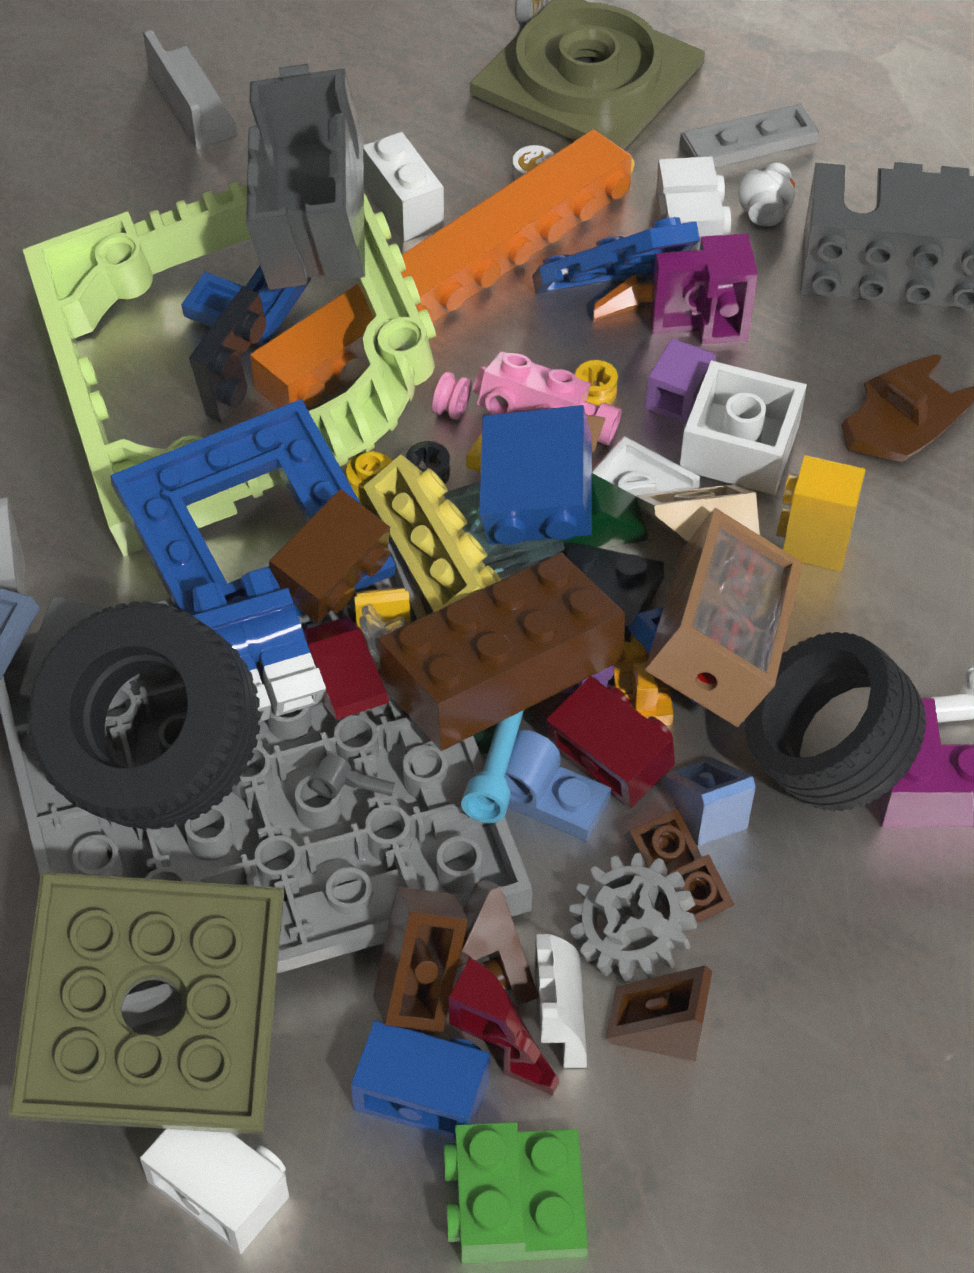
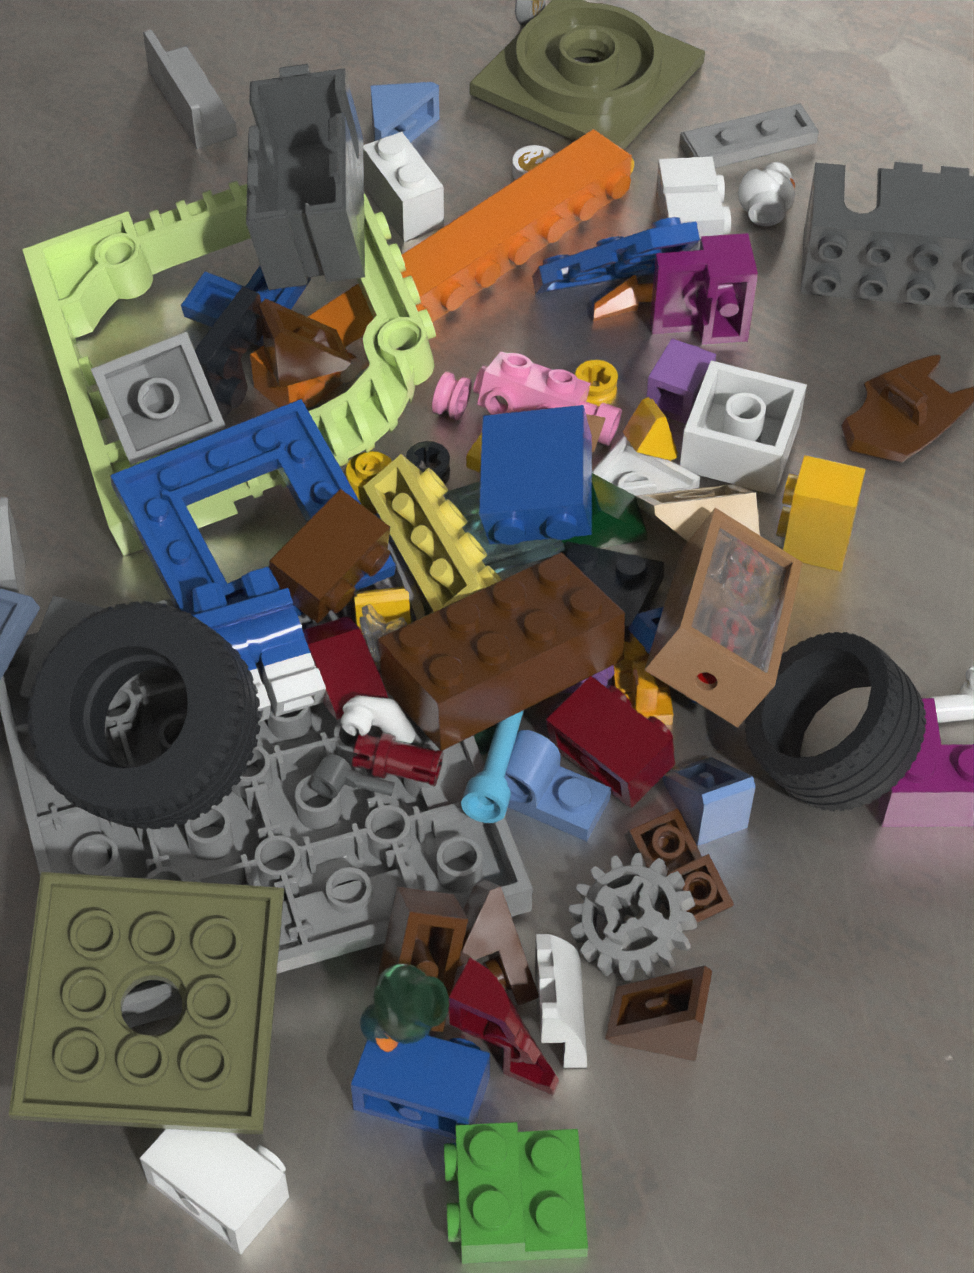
none -> light grey slope [91,331,226,465]
none -> reddish brown slope [259,298,352,388]
none -> white arm [341,696,416,744]
none -> dark red pin [352,733,444,787]
none -> clear green animal [360,964,449,1052]
none -> medium blue slope [370,82,440,143]
none -> yellow slope [622,397,678,461]

